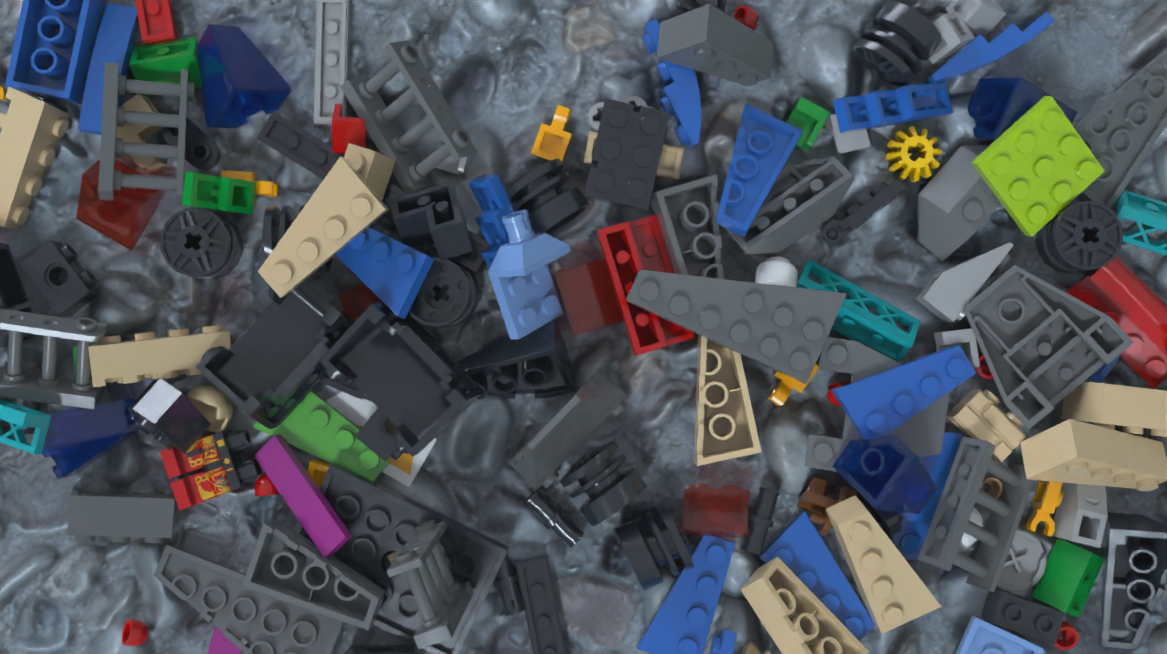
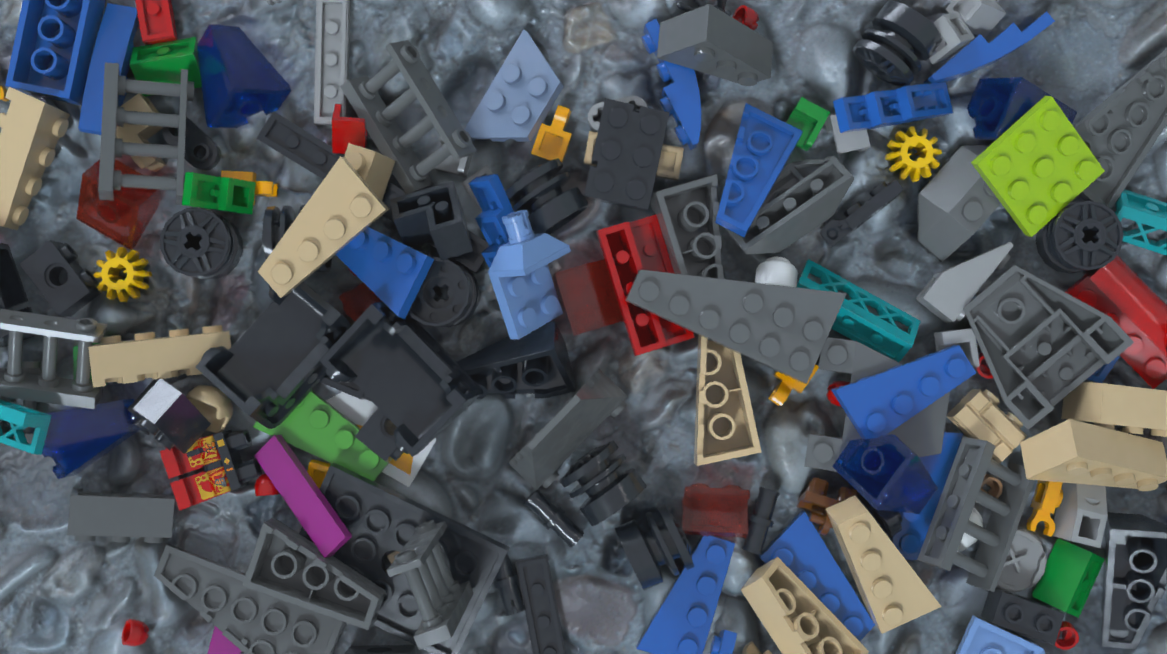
none -> yellow gear [93,247,153,302]
none -> sand blue wing [464,30,564,142]

